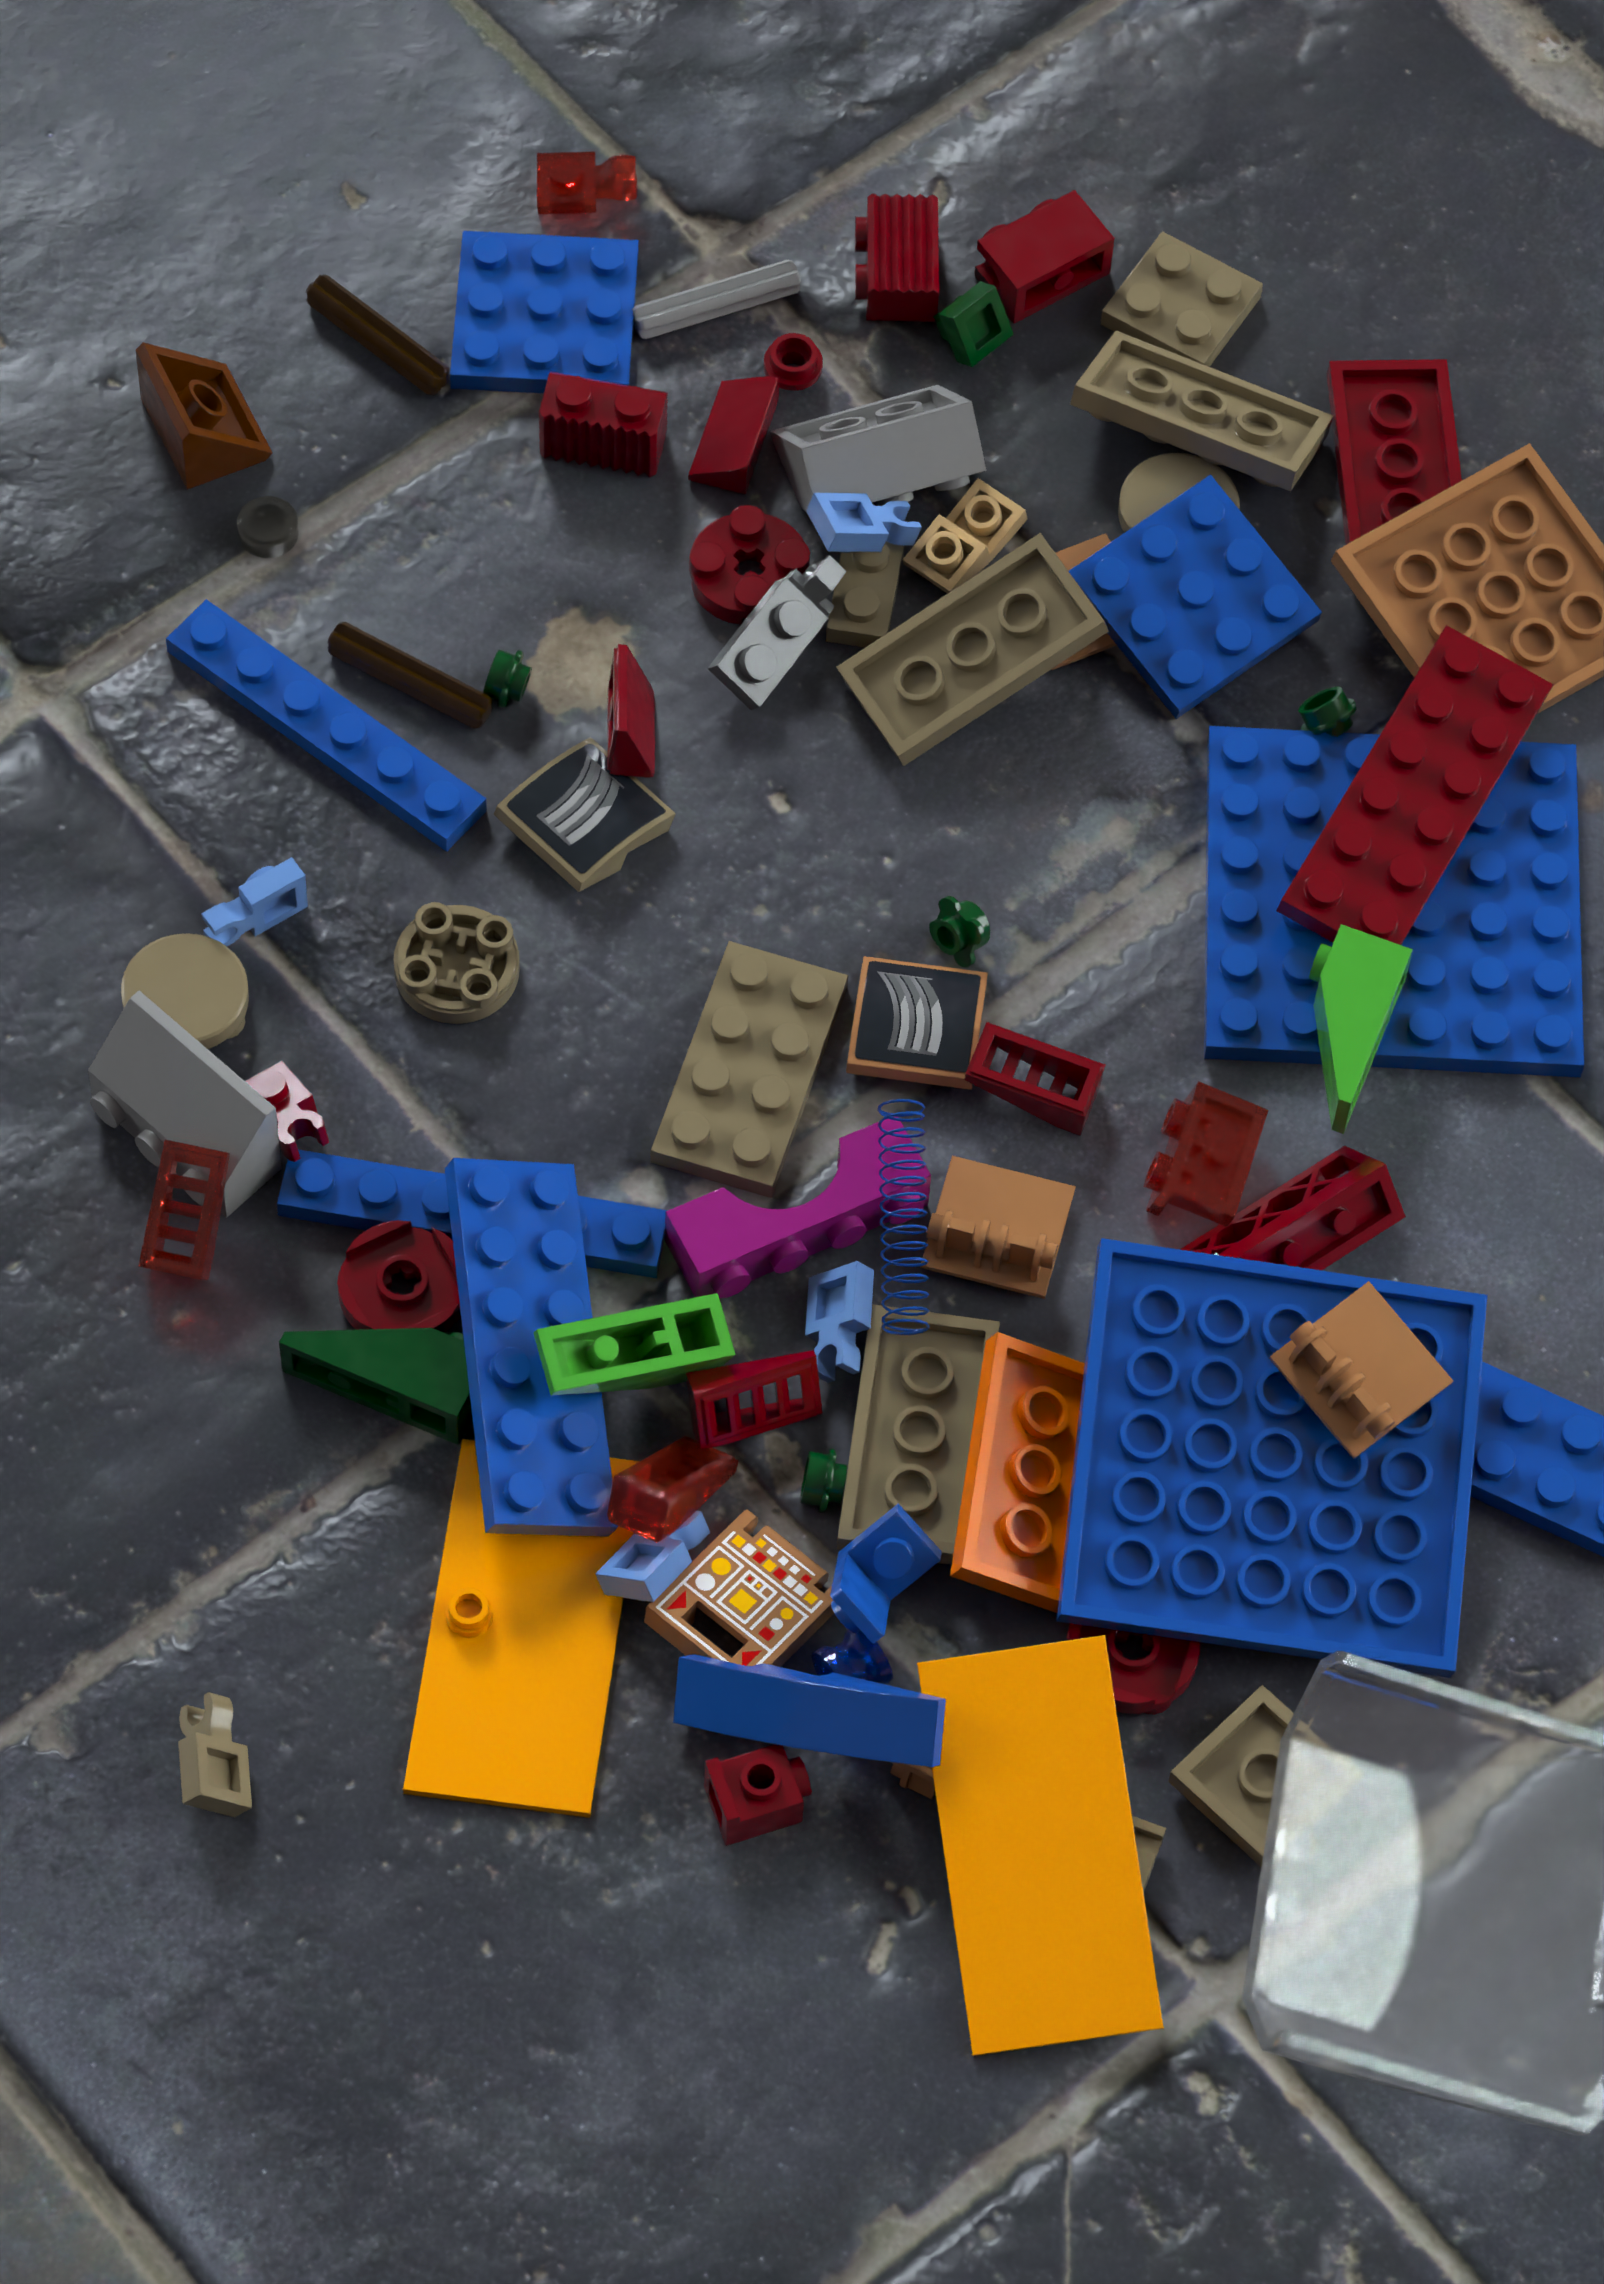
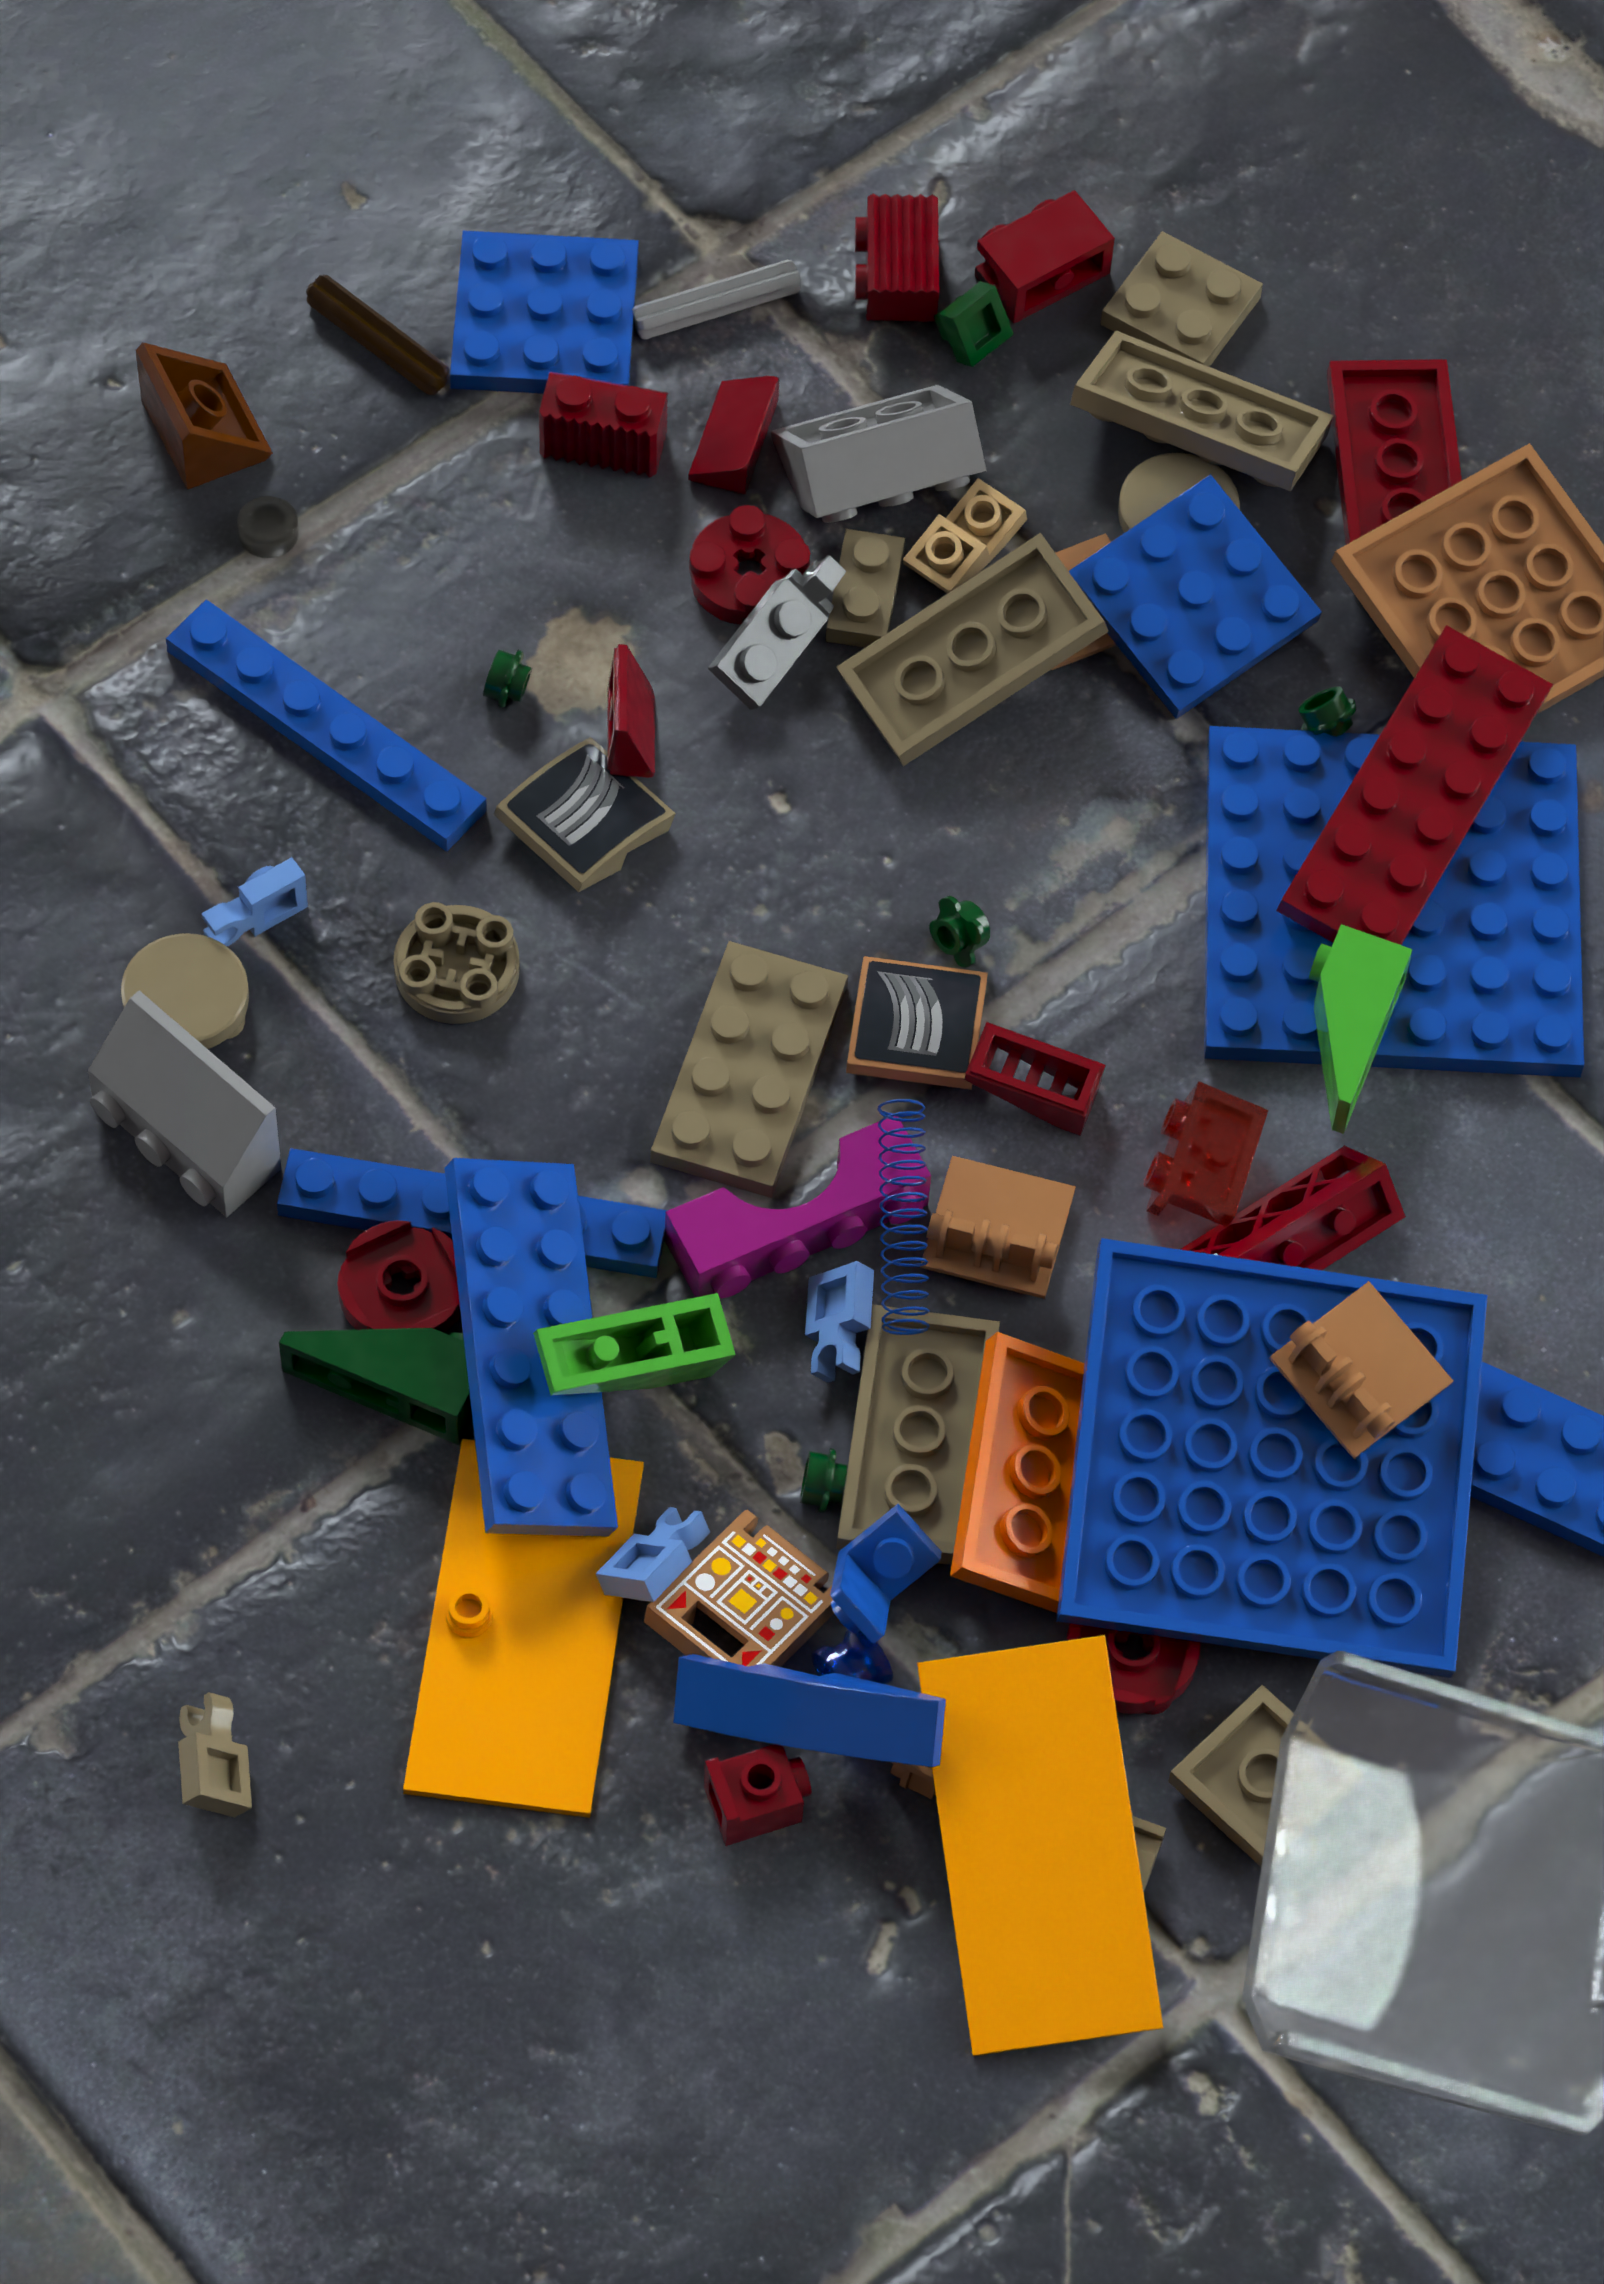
clear red slope [138,1140,230,1281] -> none
plate [245,1061,329,1162] -> none
dark brown axle [327,622,493,729] -> none
clear red plate [537,152,637,214] -> none
clear red slope [607,1436,739,1542] -> none
dark red slope [686,1350,823,1450] -> none
dark red plate [764,333,823,391] -> none
medium blue plate [806,493,922,553] -> none

